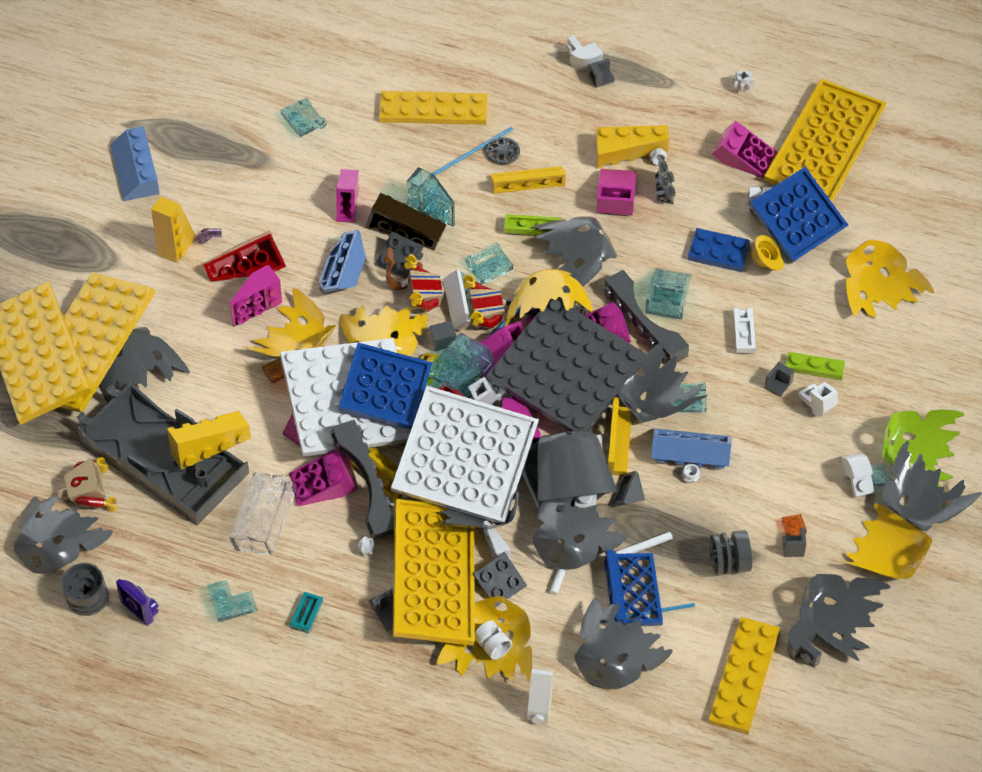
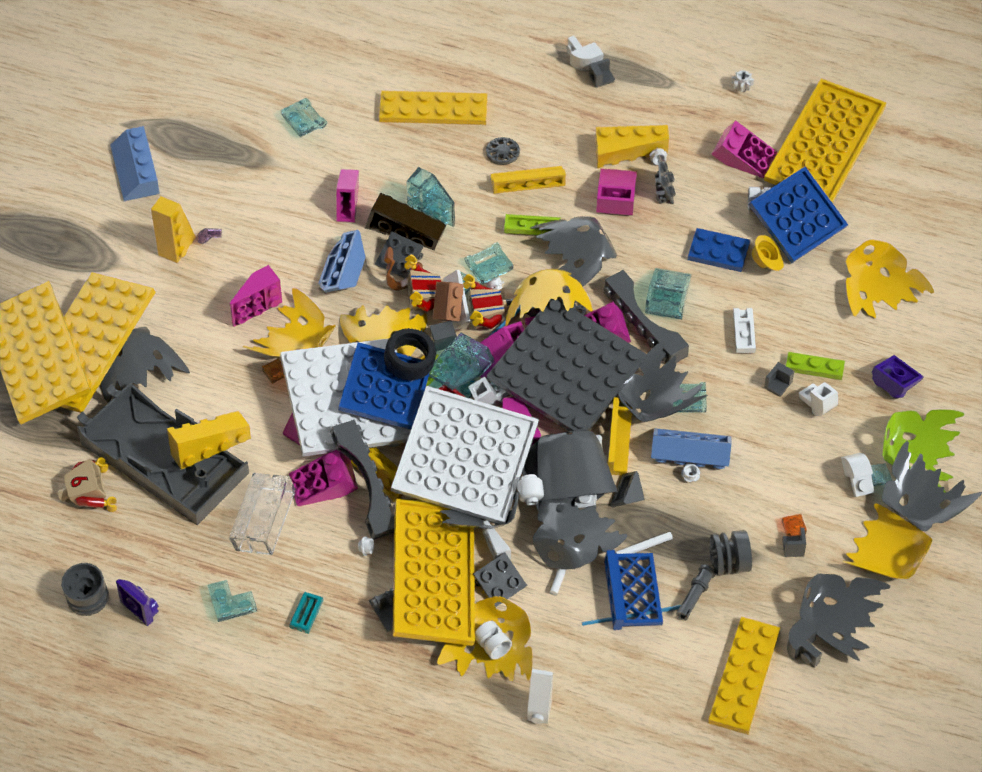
dark grey piece [14,496,113,573] -> none
red wedge [203,230,286,281] -> none
dark azure axle [430,127,513,178] -> none
dark grey piece [575,598,673,689] -> none
none -> black tyre [384,328,436,381]
none -> nougat brick [433,282,464,322]
none -> white plate [486,277,504,290]
none -> white head [517,474,544,505]
none -> dark grey pin [676,564,716,621]
none -> dark purple slope [871,355,924,398]

